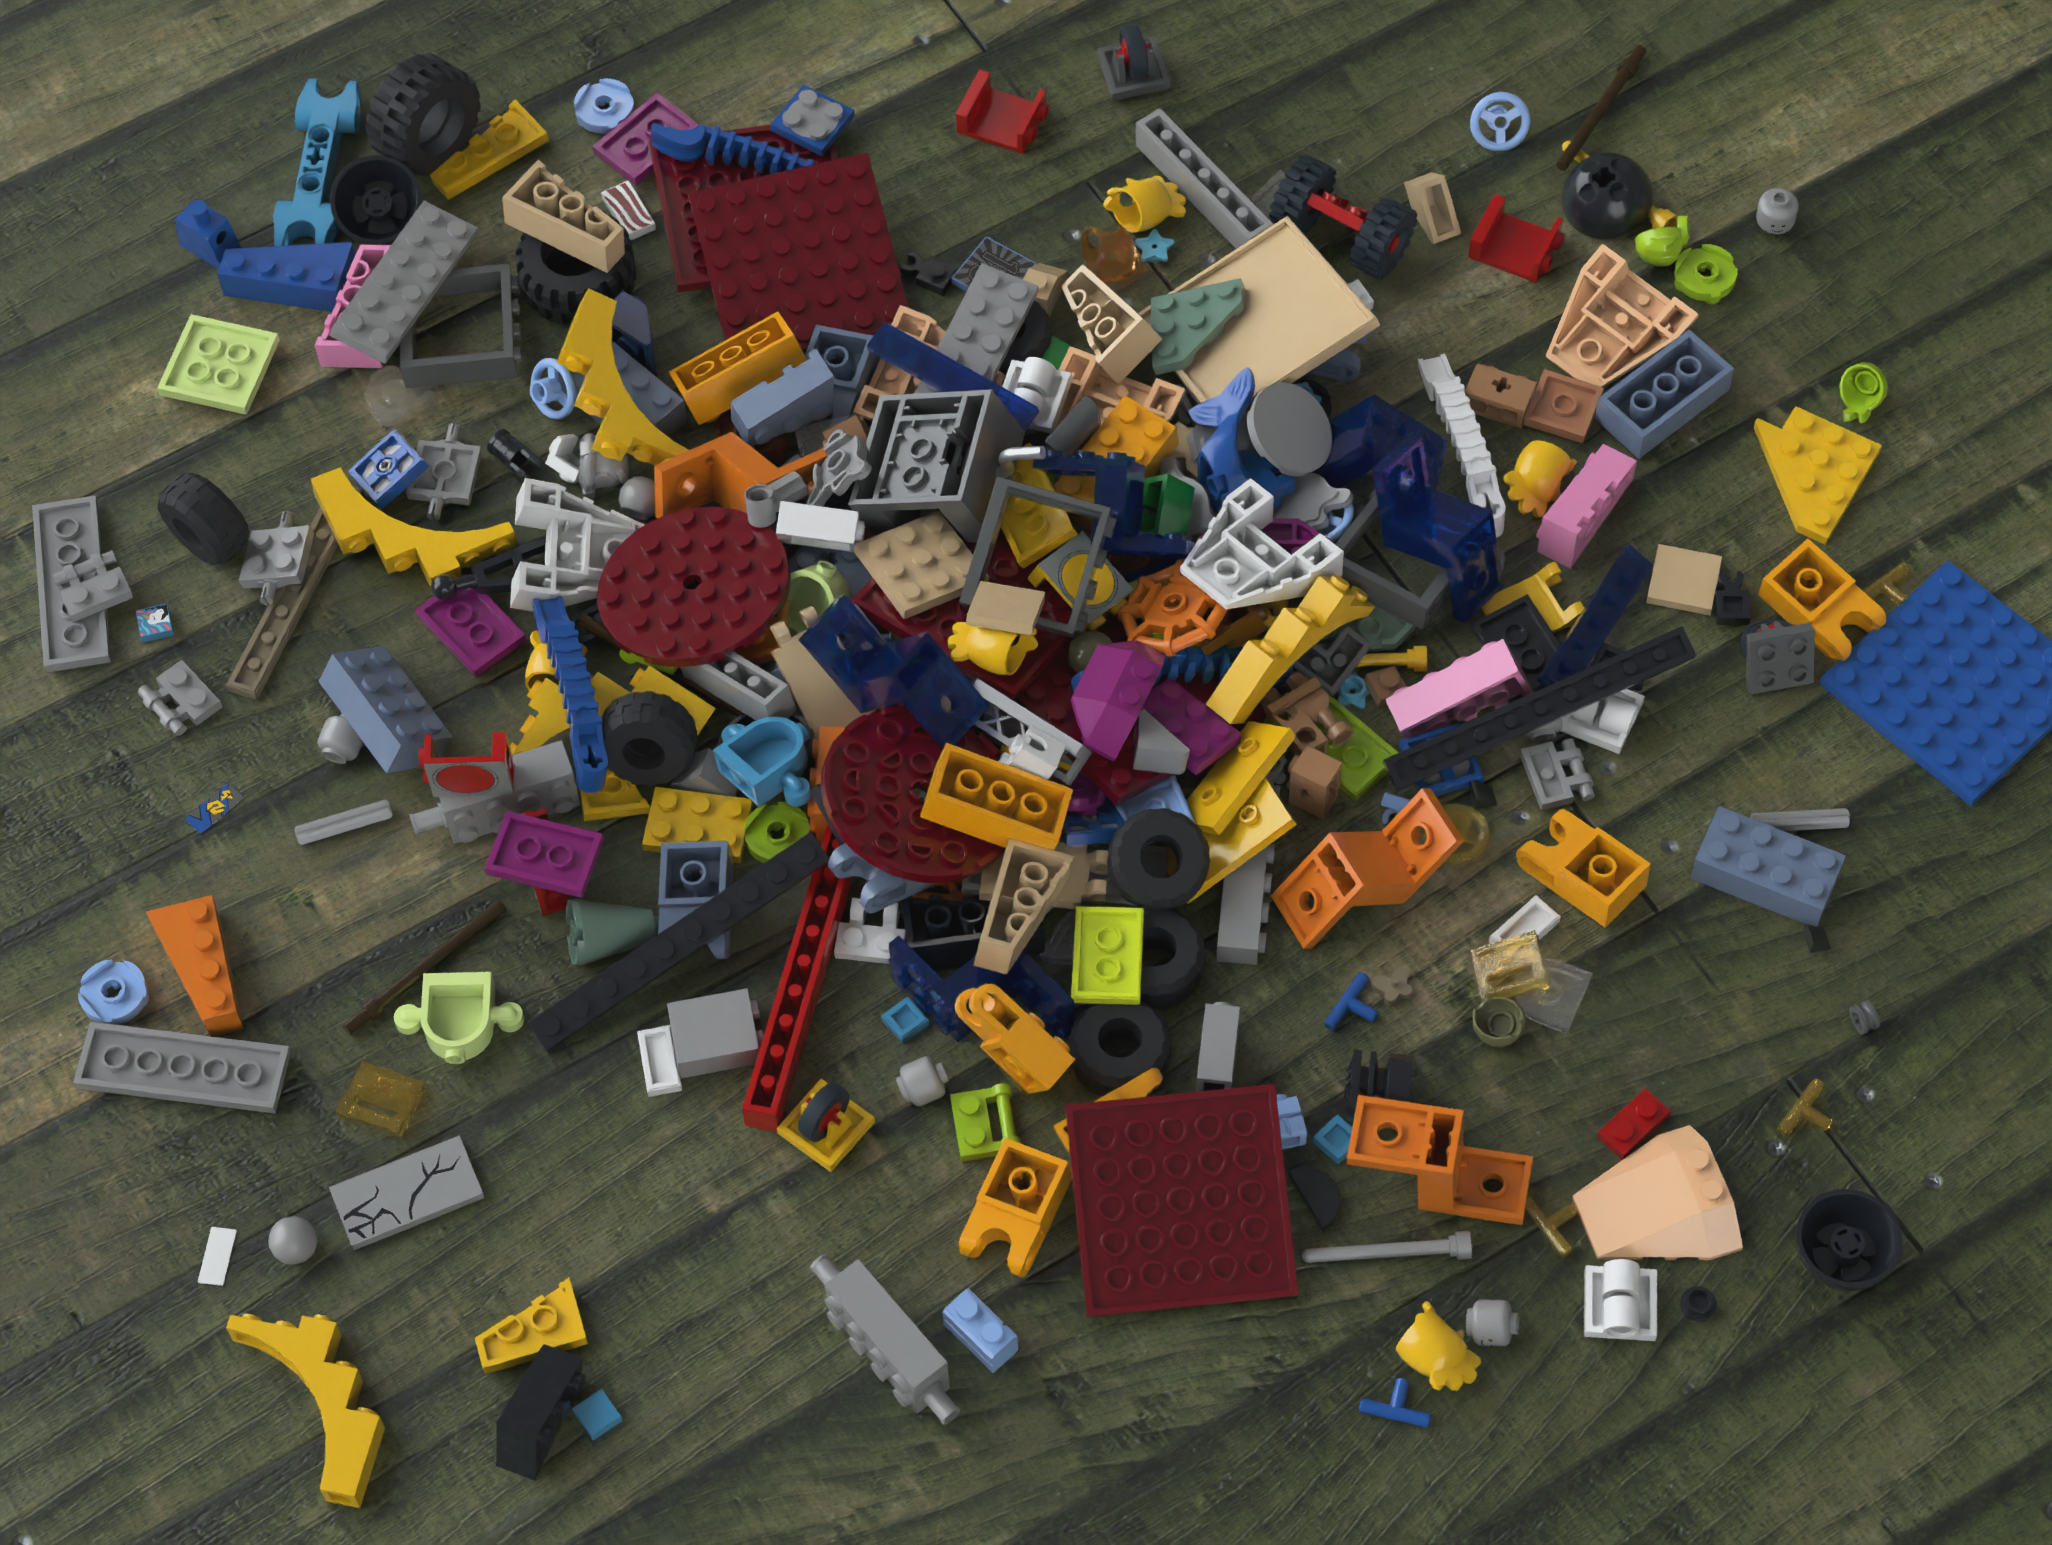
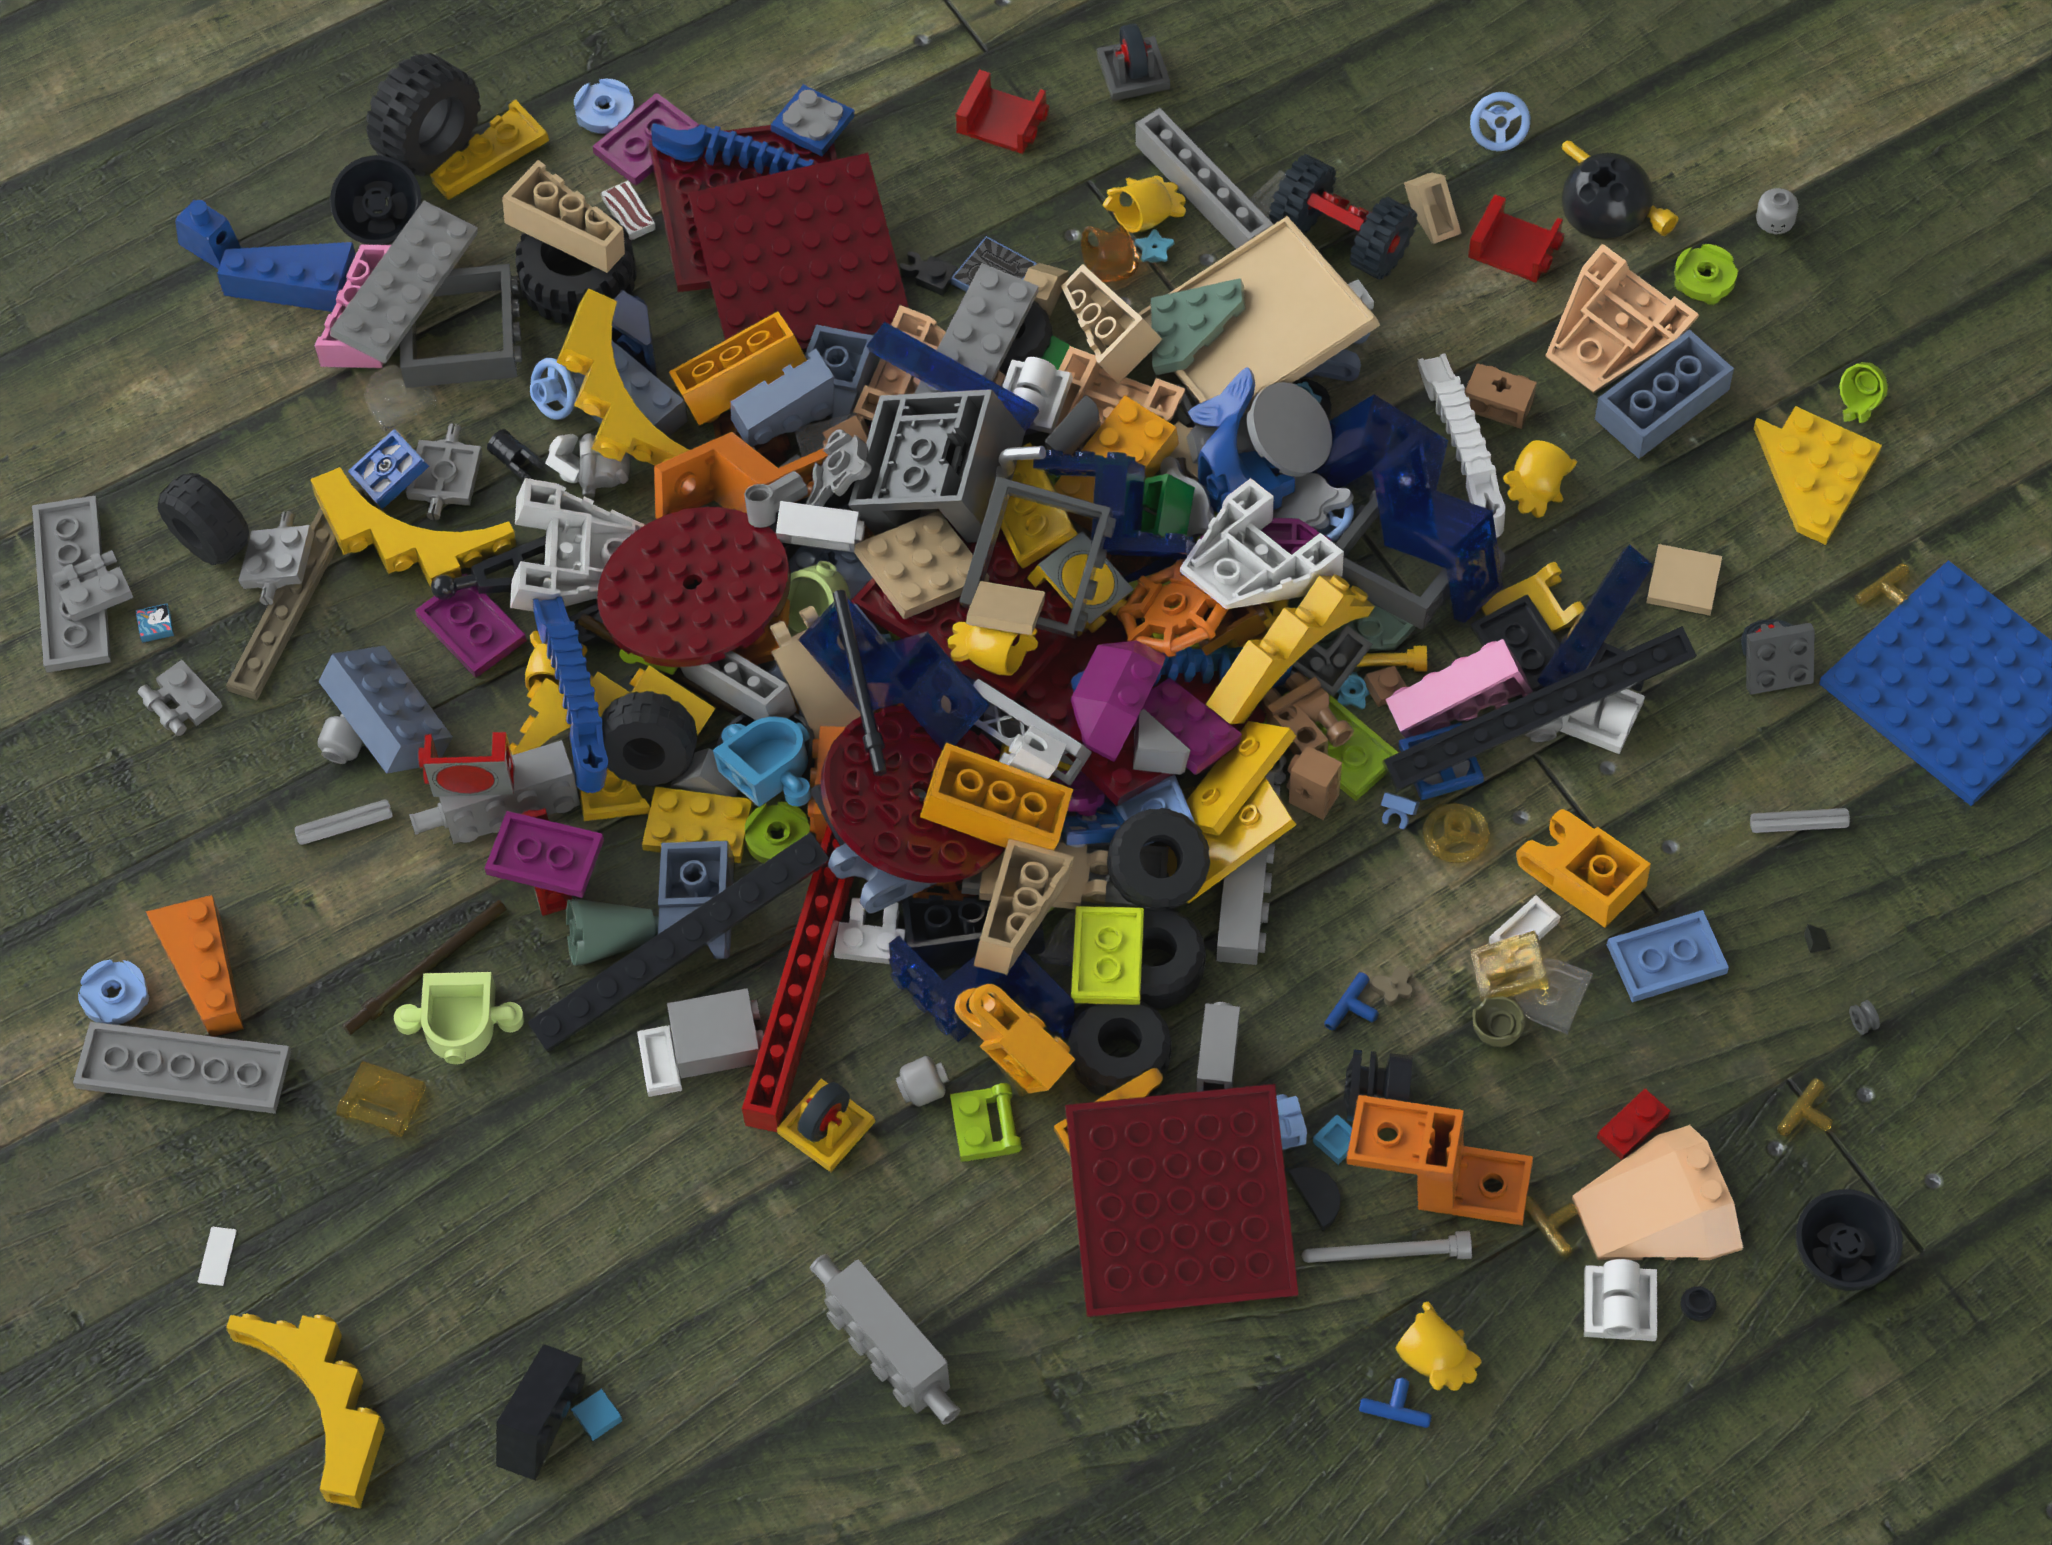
yellowish green plate [157,314,280,415] -> none
sticker [185,783,244,834] -> none
light grey piece [269,1216,318,1265] -> none
dark azure piece [273,78,362,246] -> none
light grey tile [329,1135,484,1251] -> none
yellow wing [475,1278,588,1375] -> none
light grey piece [618,476,655,520] -> none
dark azure tile [881,996,929,1044] -> none
light blue brick [942,1288,1018,1373] -> none
light orange brick [959,1138,1072,1277] -> none
olive hair [1067,630,1113,674] -> none
orange bracket [1271,788,1465,949] -> none
light grey head [1466,1299,1519,1347] -> none
pearl dark grey piece [1470,781,1498,809] -> none
light grey plate [1520,738,1595,811] -> none
nougat plate [1523,369,1604,444] -> none
bright pink wedge [1536,444,1637,569] -> none
dark brown bar [1556,45,1646,171] -> none
lime piece [1635,215,1690,267] -> none
sand blue brick [1690,806,1846,927] -> none
black plate [1715,571,1751,625] -> none
light orange brick [1758,539,1886,664] -> none
none -> black bar [832,590,887,776]
none -> medium blue plate [1607,910,1729,1002]

